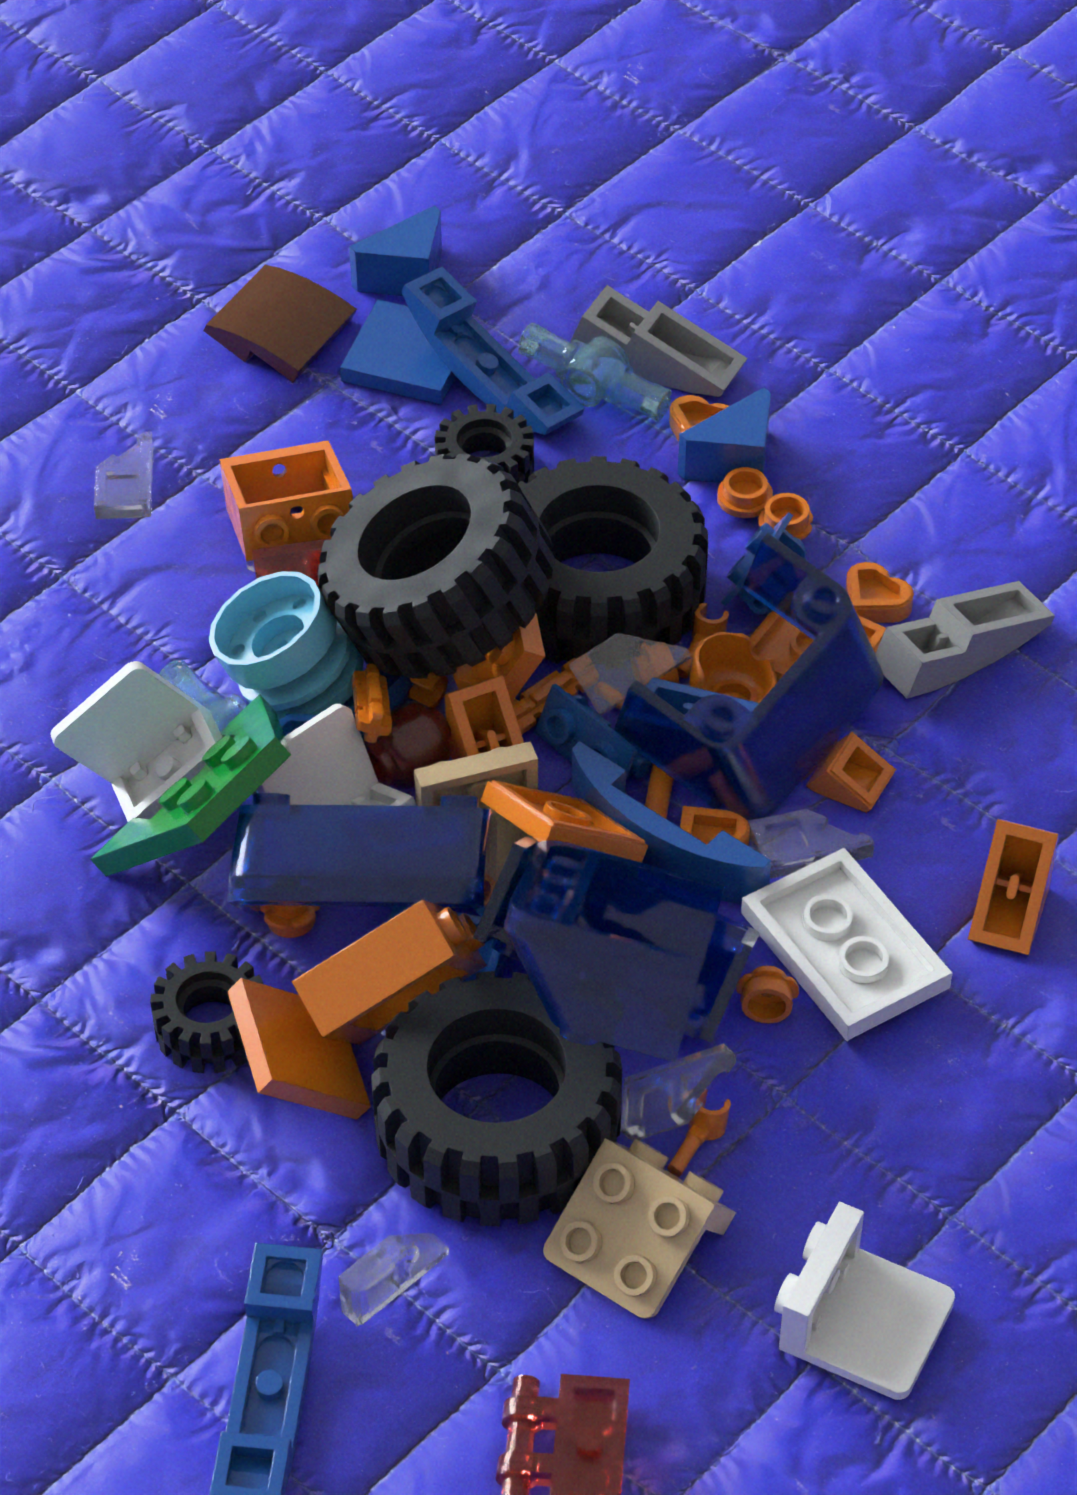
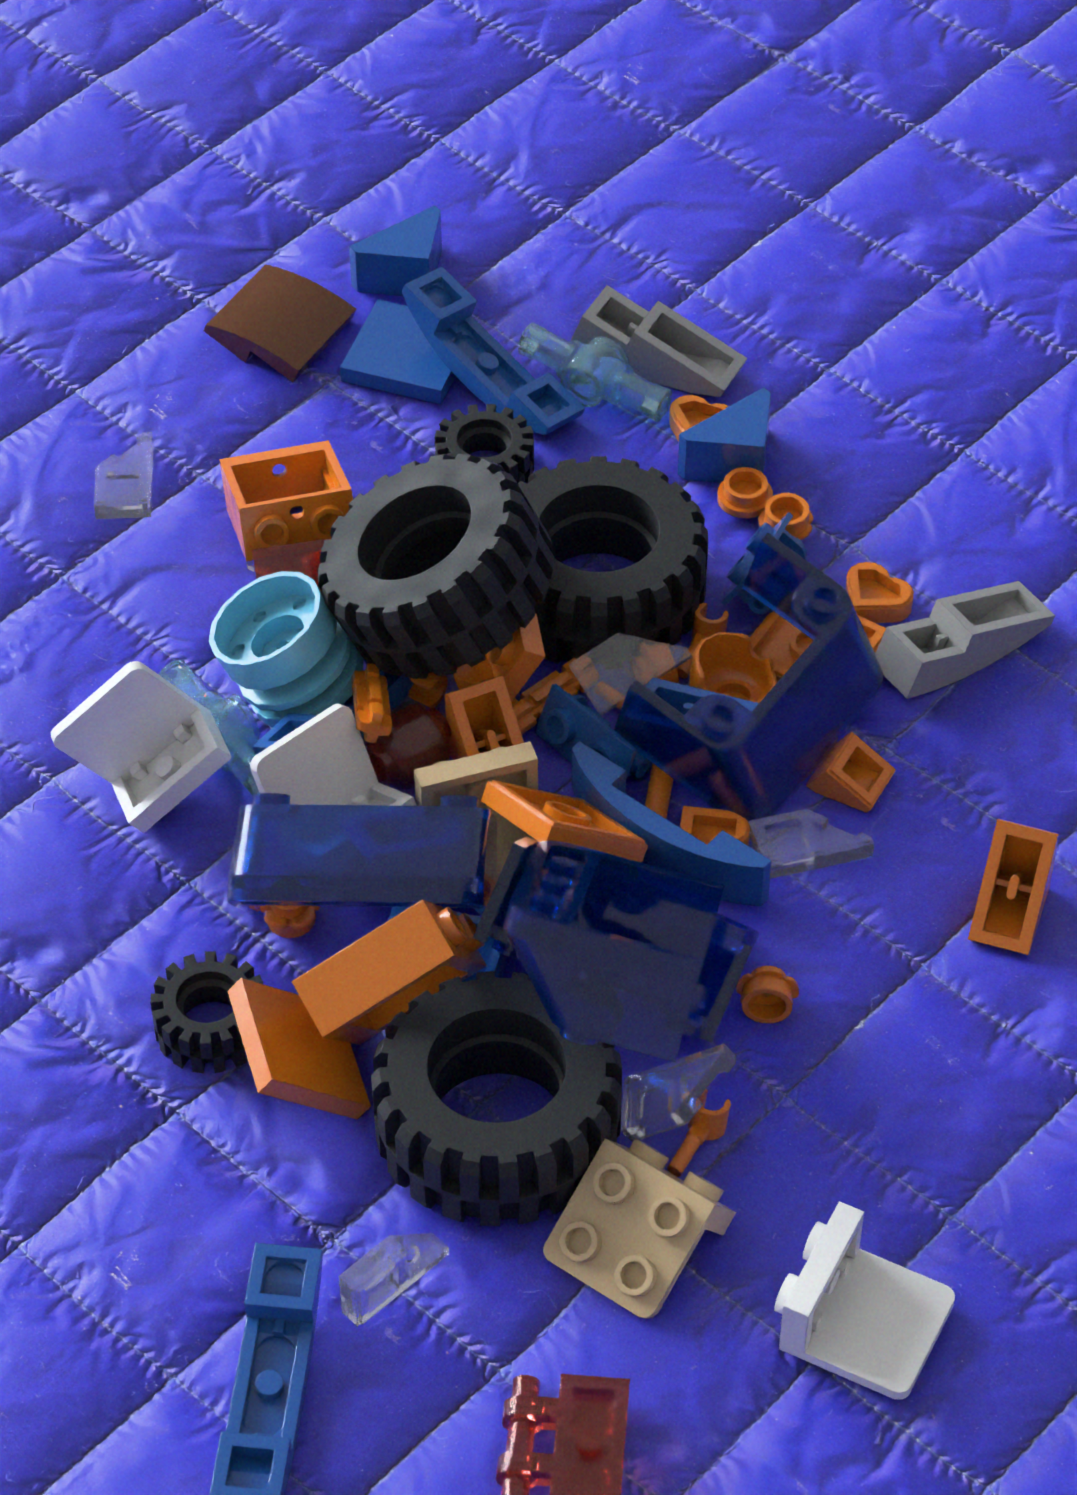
green wing [90,694,291,877] -> none
white plate [741,848,952,1041] -> none

